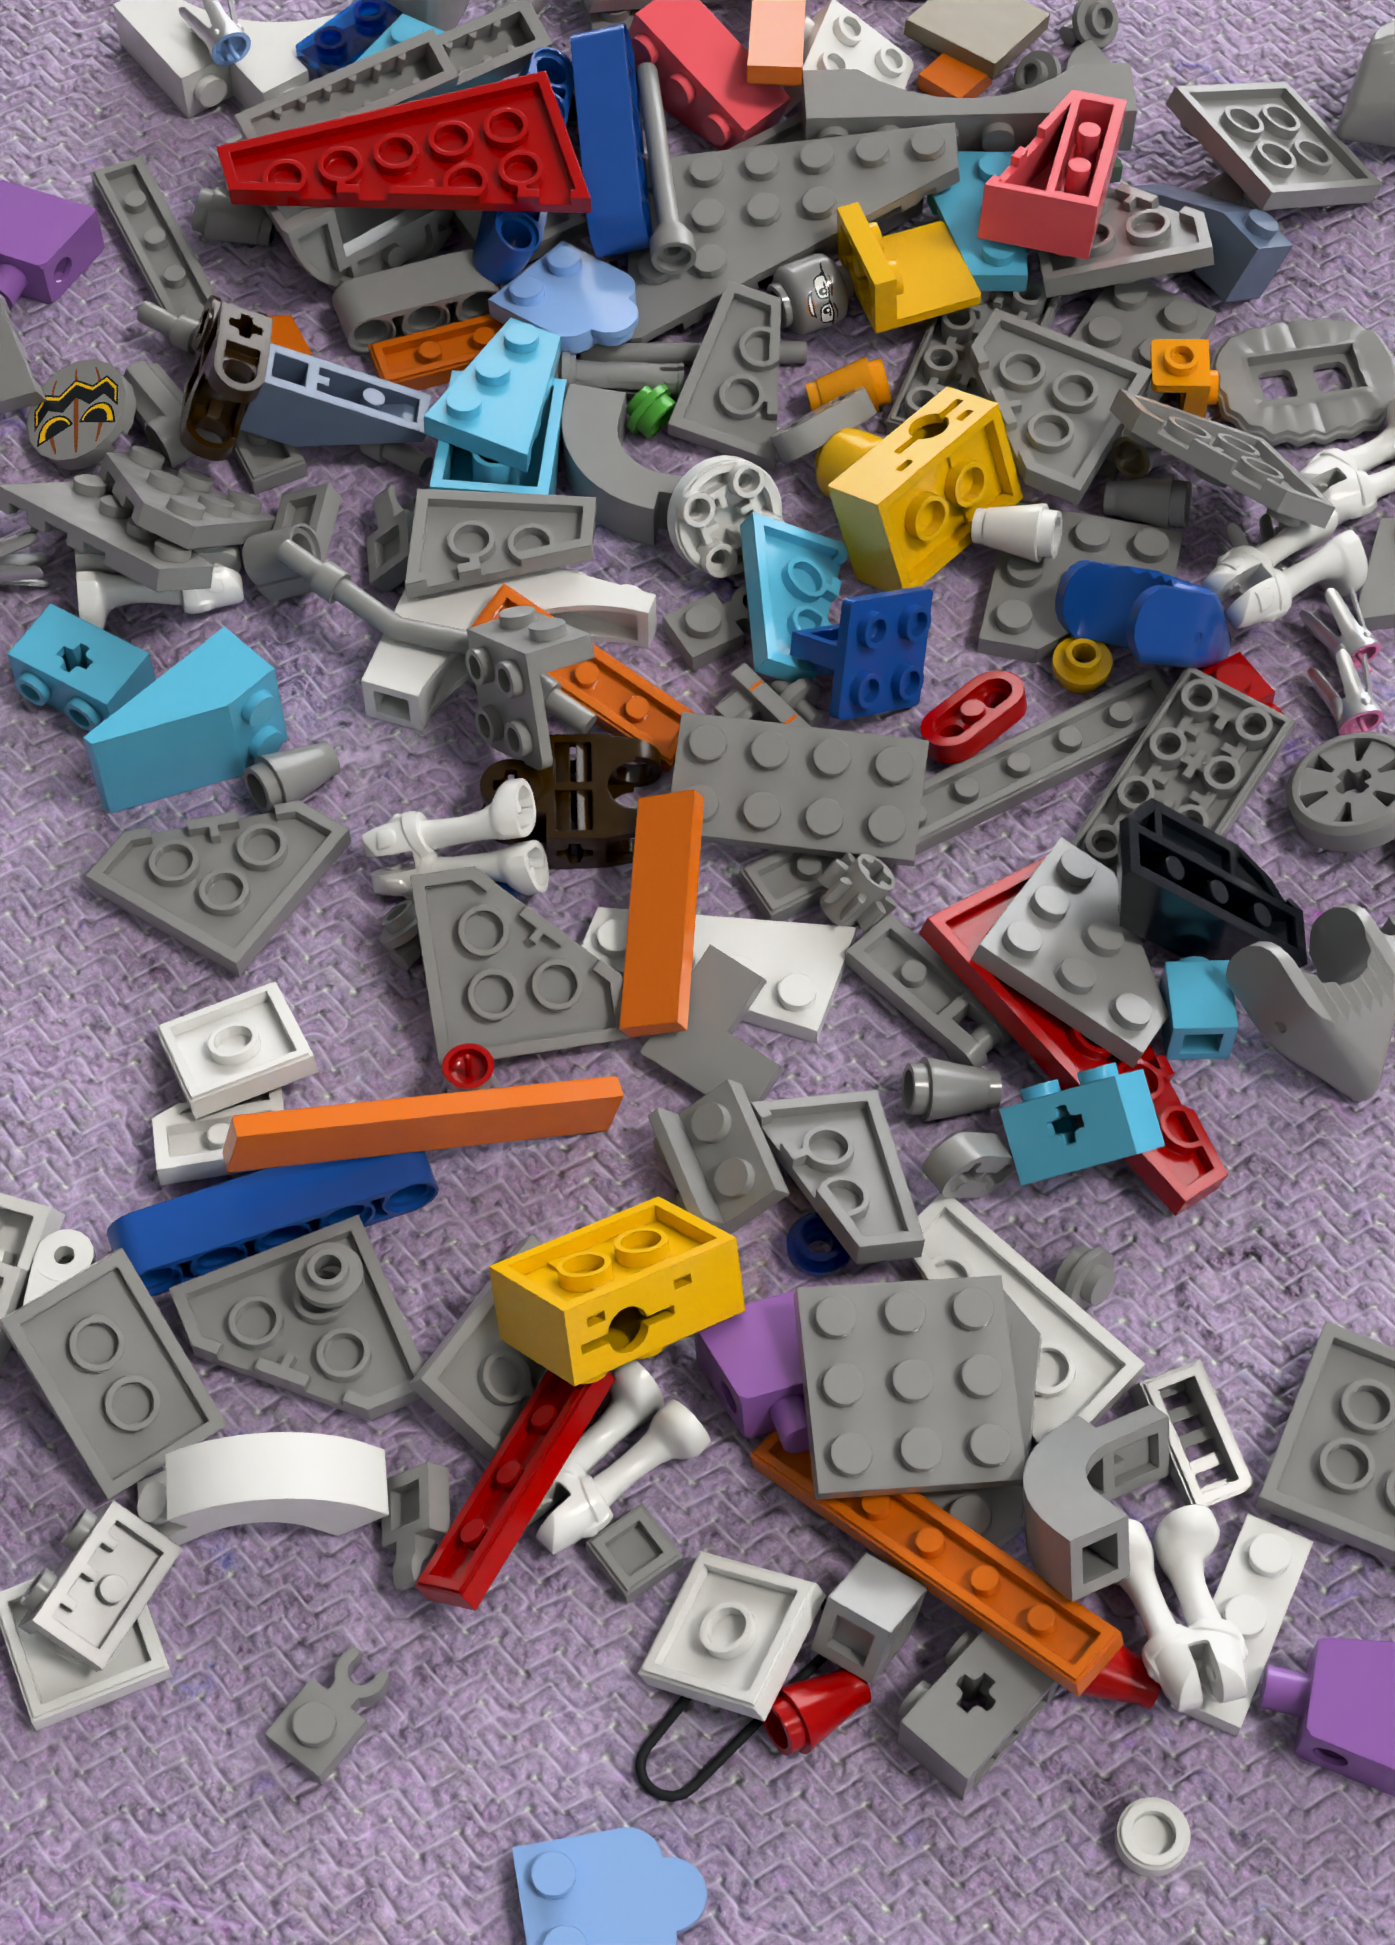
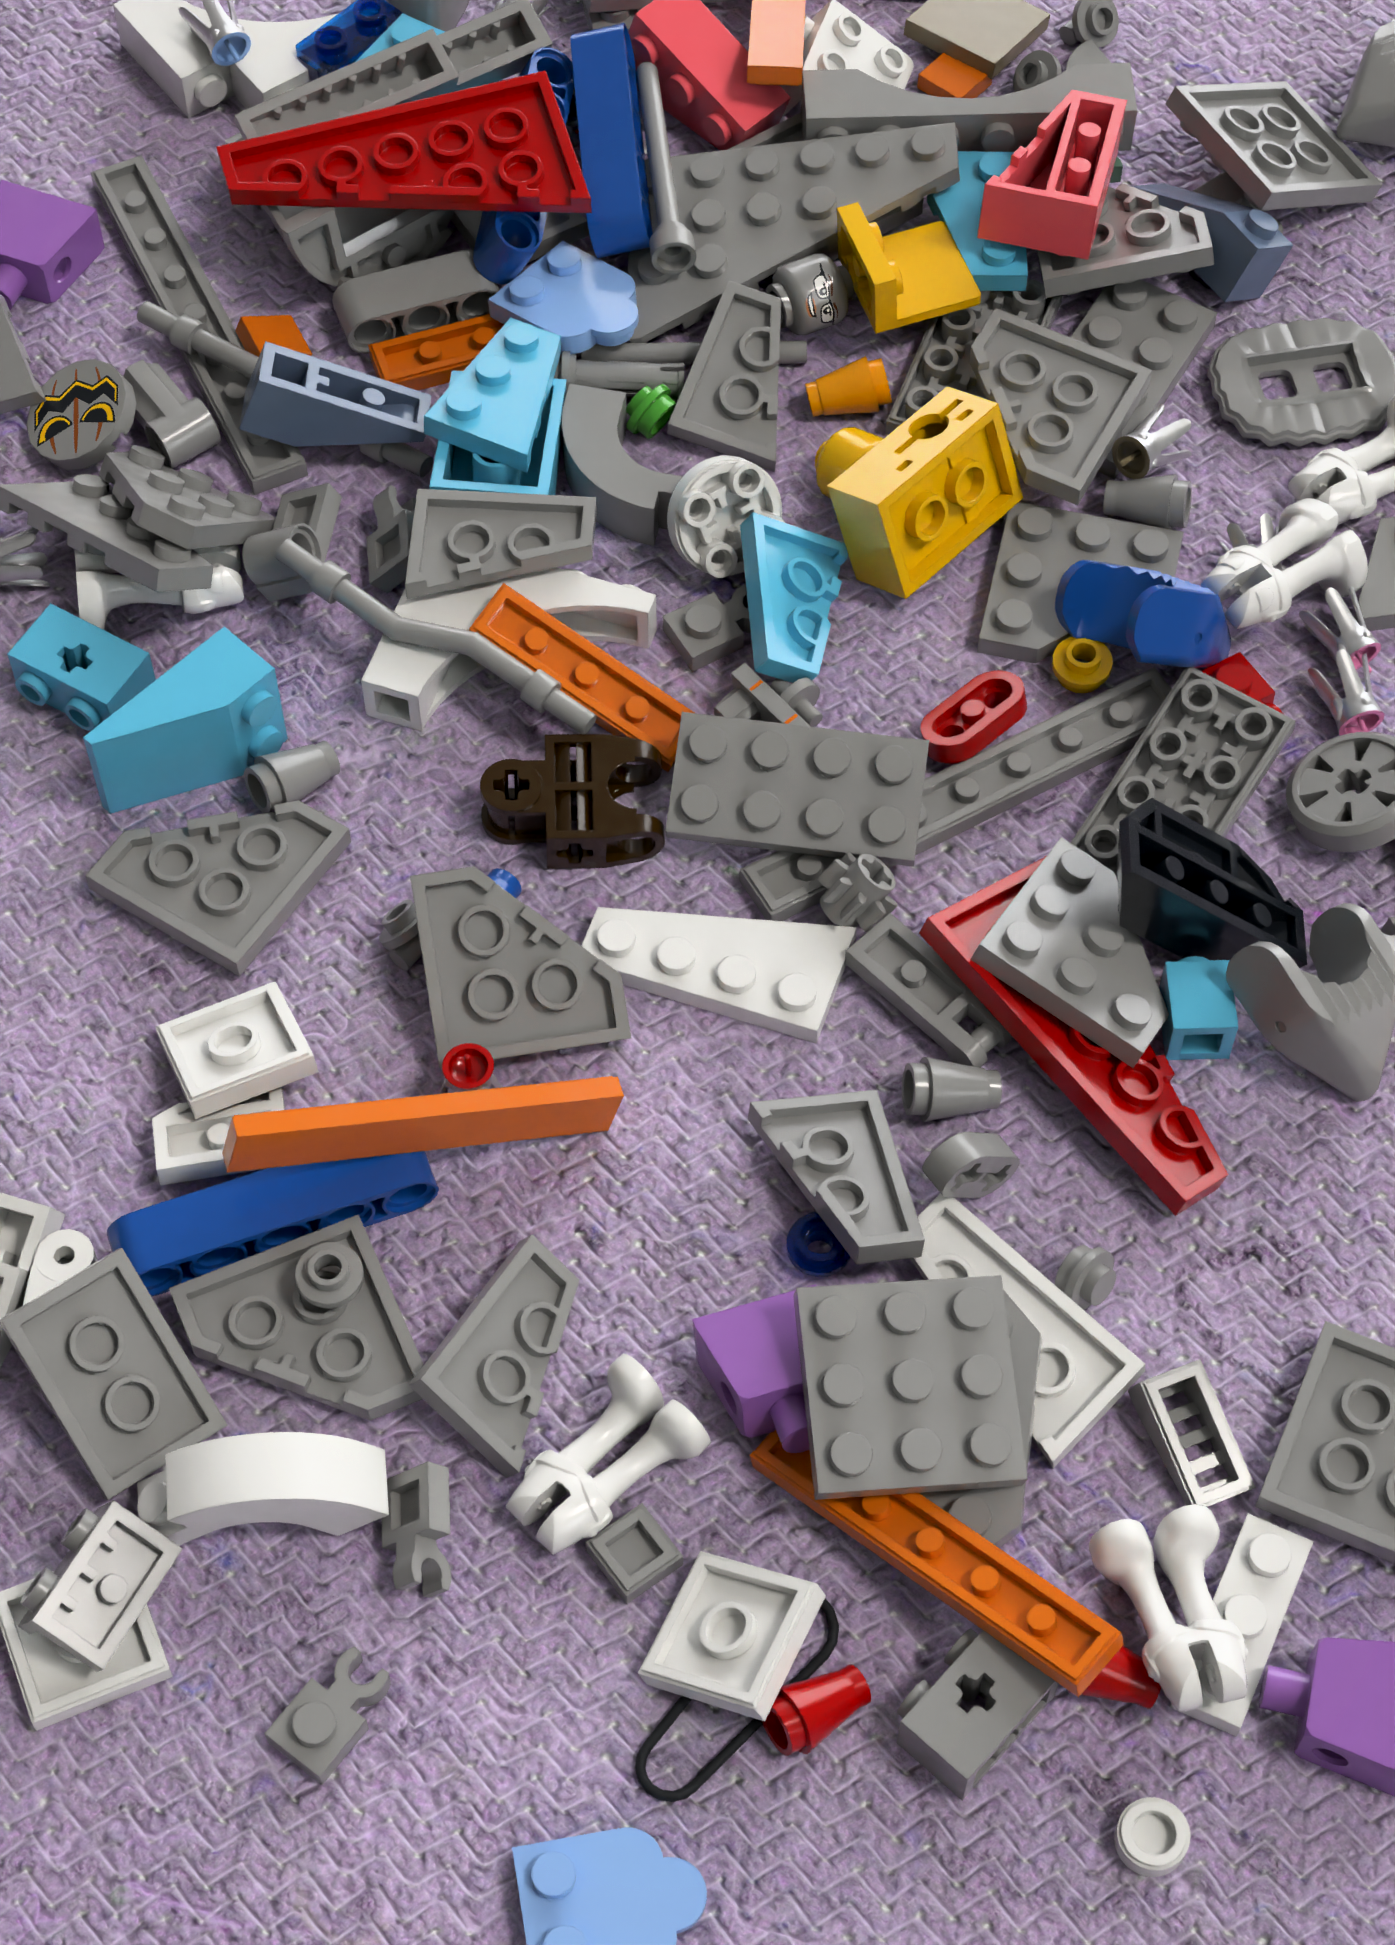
dark brown piece [180,295,273,461] -> none
light grey cone [192,185,276,247] -> none
white piece [362,778,549,901] -> none
red tile [415,1370,615,1611] -> none
light grey bracket [466,606,594,770] -> none
yellow piece [489,1196,745,1386] -> none
orange tile [619,789,704,1038] -> none
light grey tile [640,944,784,1102] -> none
light grey bracket [648,1079,790,1234] -> none
light grey beam [770,386,877,463] -> none
blue bracket [790,586,933,721] -> none
light grey brick [810,1553,928,1684] -> none
white cone [971,503,1063,563] -> none
medium azure brick [999,1062,1165,1186] -> none
light grey arch [1023,1404,1170,1602] -> none
light grey plate [1109,389,1336,529] -> none
light orange bracket [1150,339,1219,418] -> none

